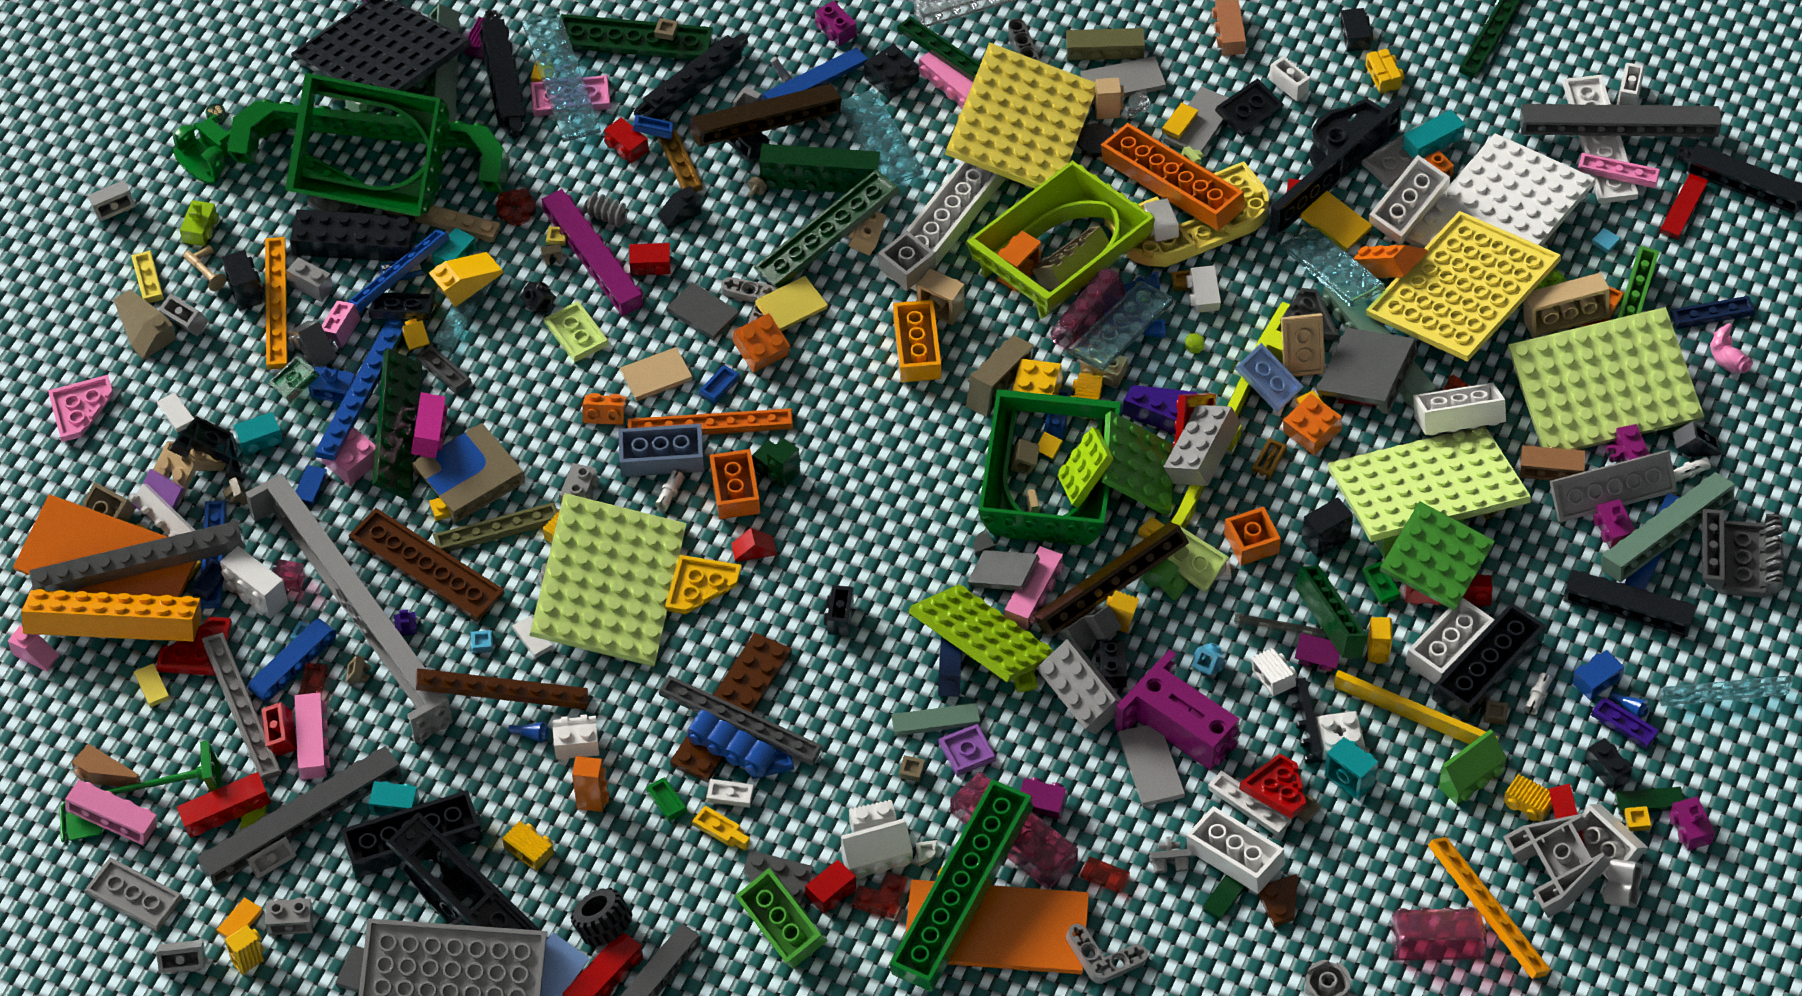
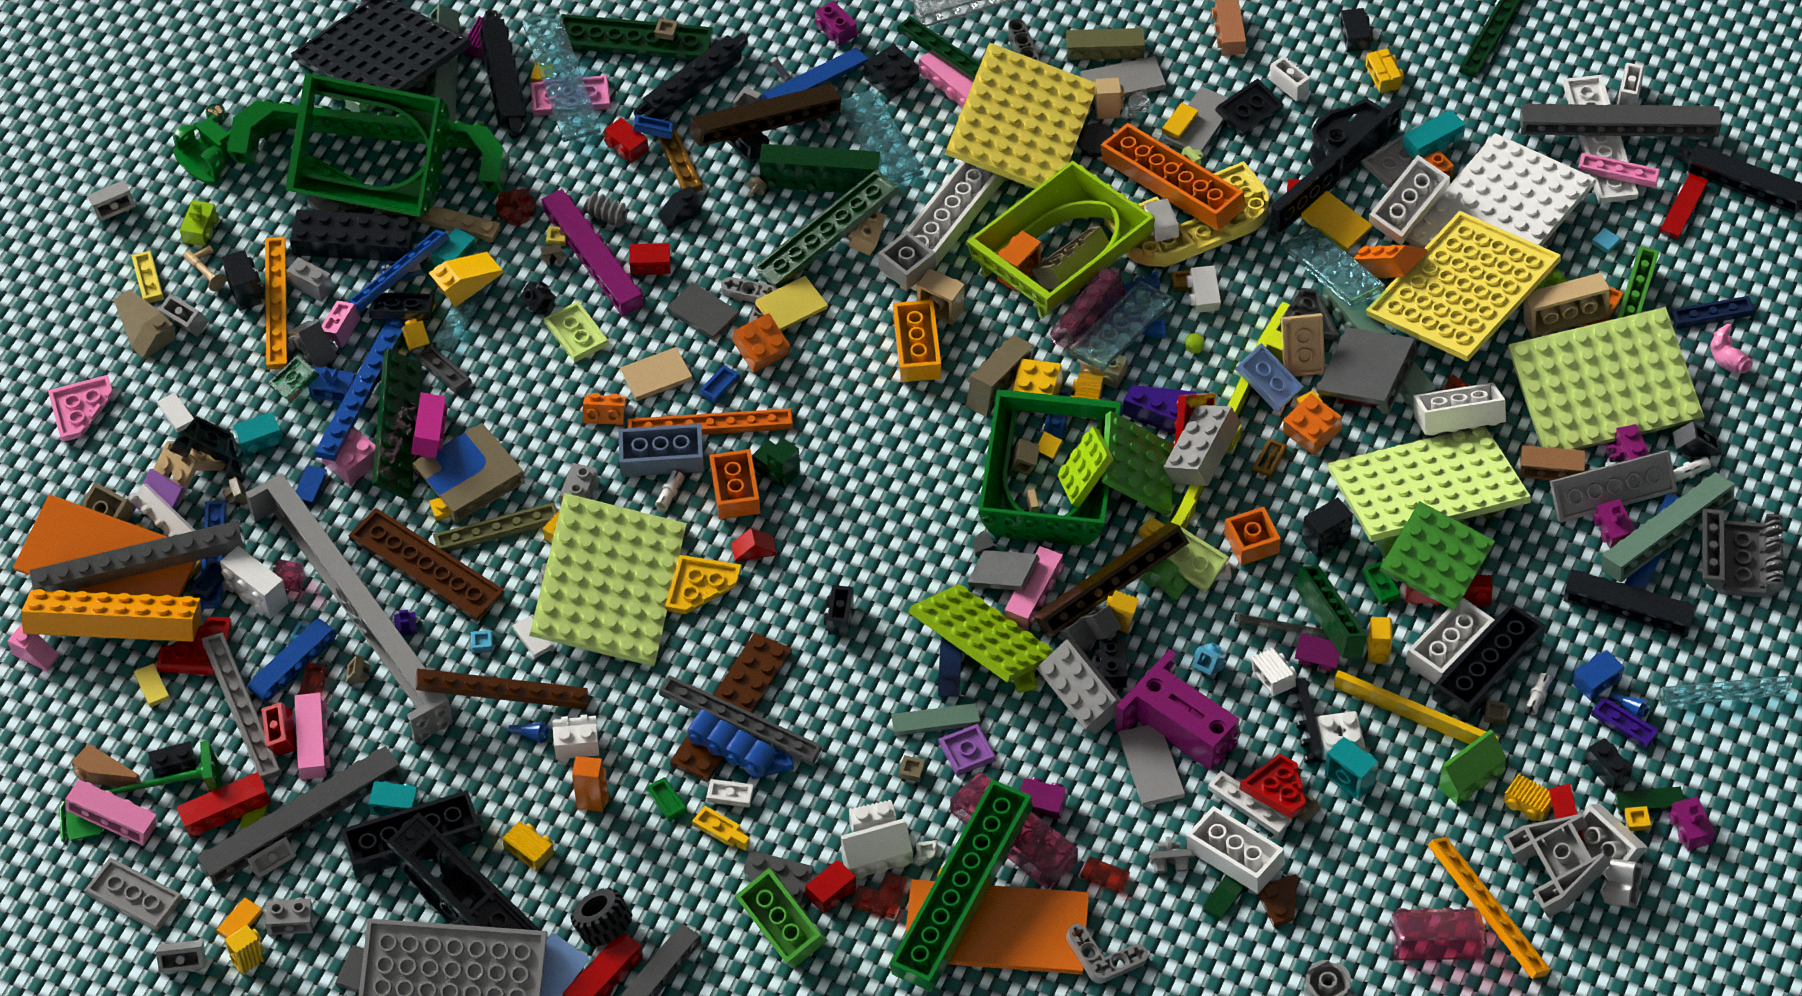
none -> black brick [148,741,198,779]

